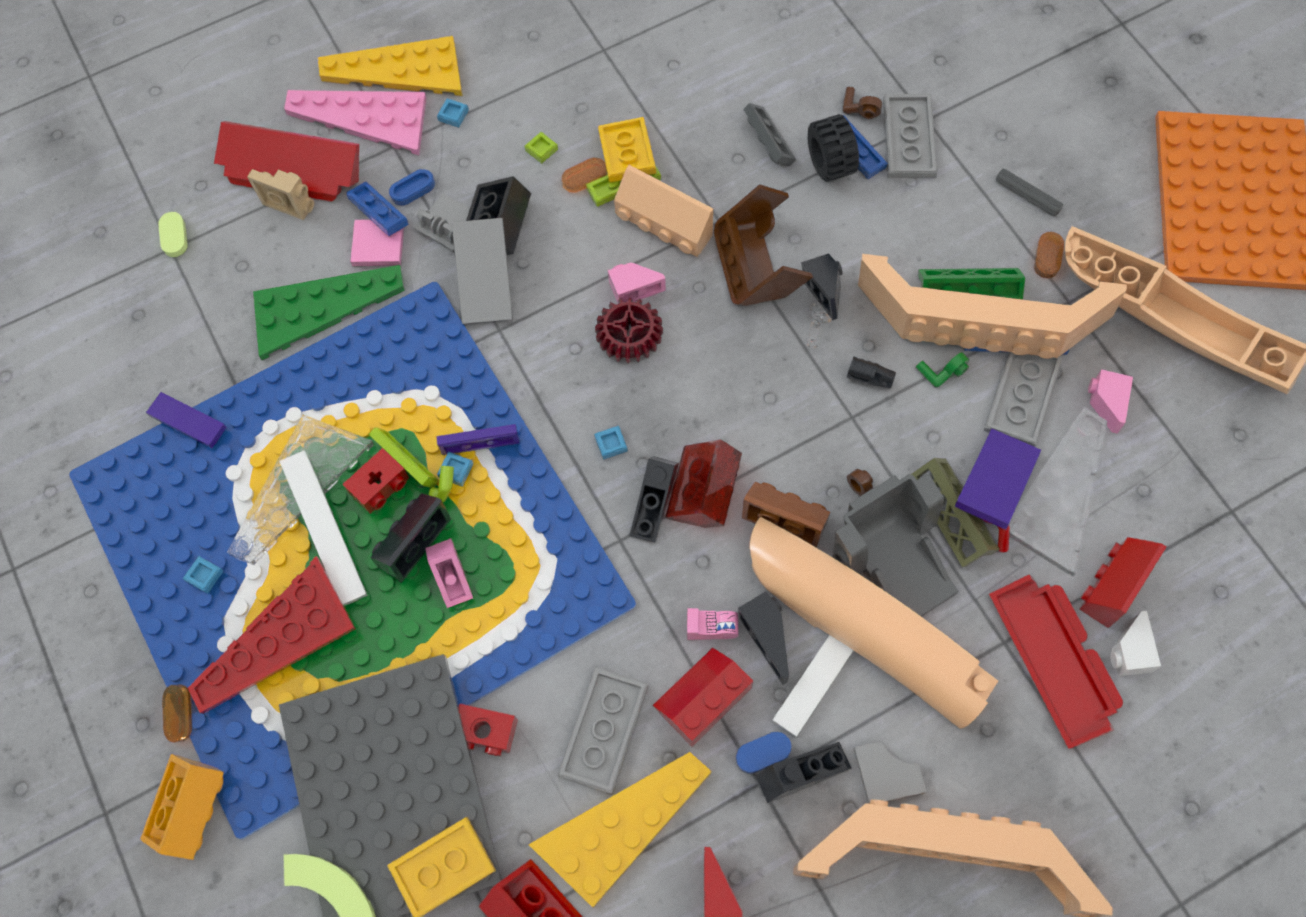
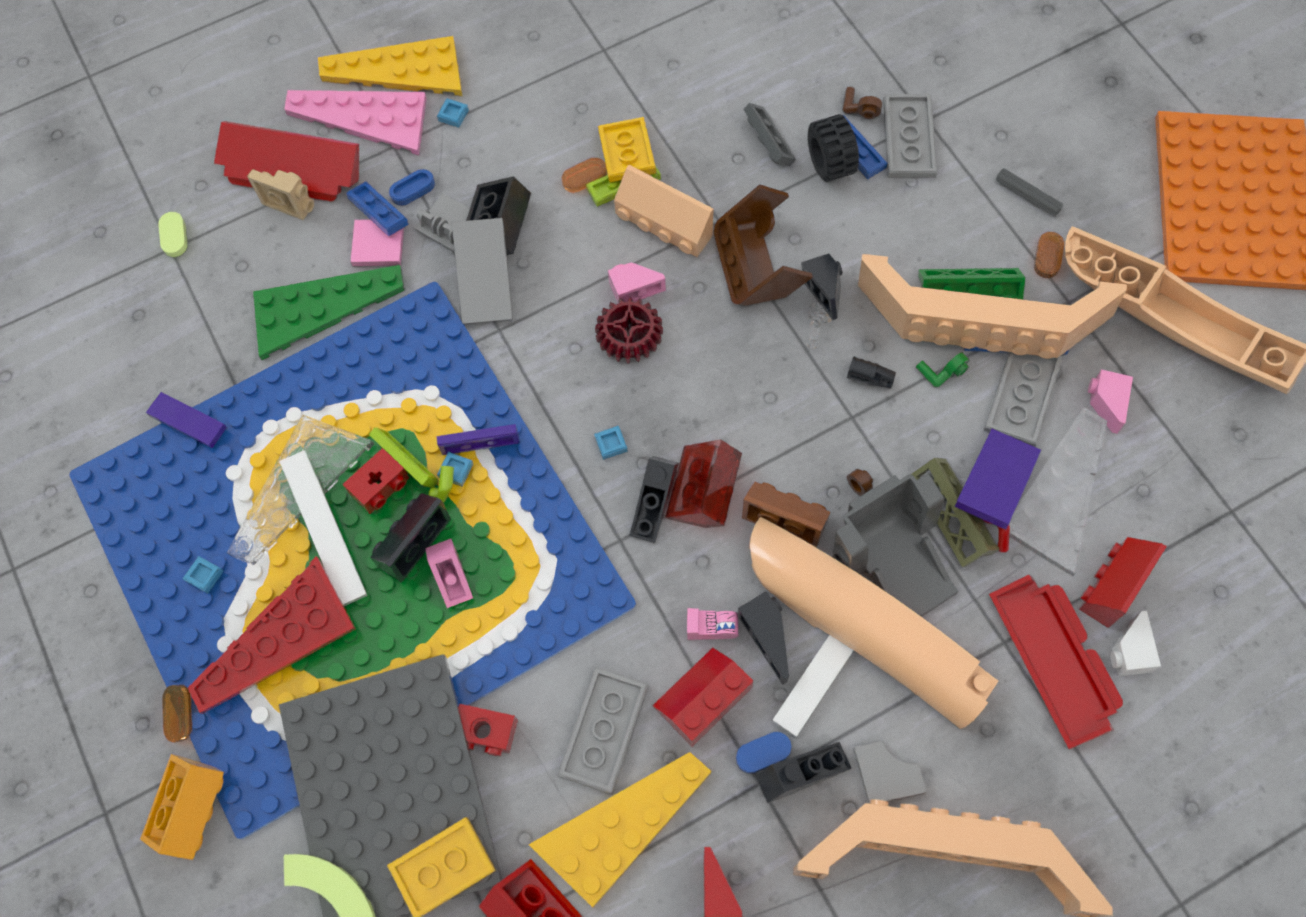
lime tile [524,132,558,164] -> none

